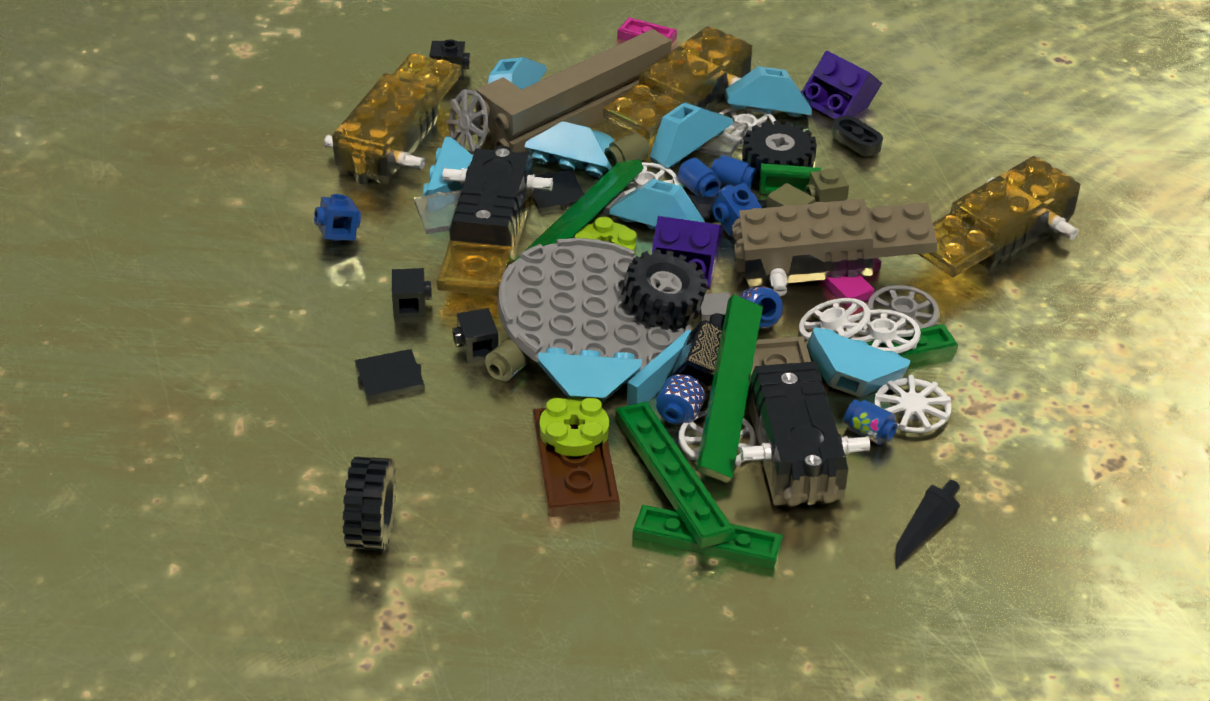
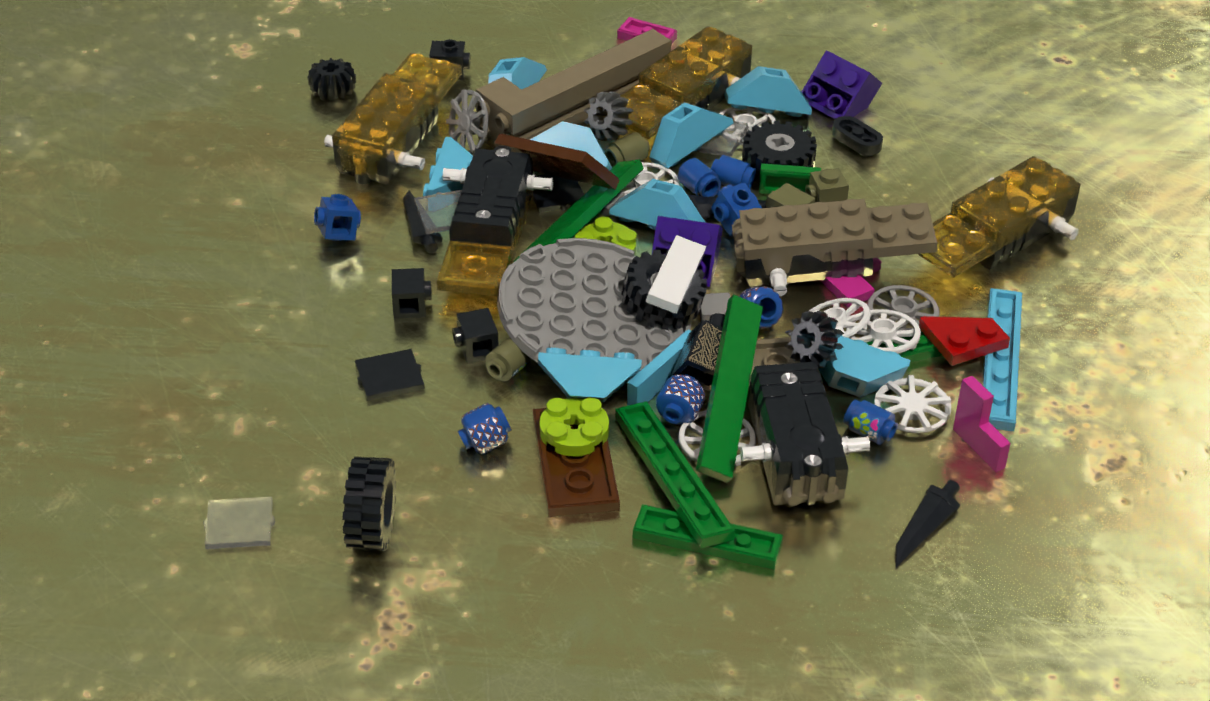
none -> clear piece [203,497,275,549]
none -> black gear [308,58,356,101]
none -> black bar [403,190,443,254]
none -> blue head [458,403,512,455]
none -> reddish brown tile [495,134,620,190]
none -> dark grey gear [583,91,634,141]
none -> white tile [646,235,707,314]
none -> black gear [785,311,844,368]
none -> red wing [919,316,1010,366]
none -> dark pink tile [953,376,1011,472]
none -> medium azure tile [982,288,1022,432]

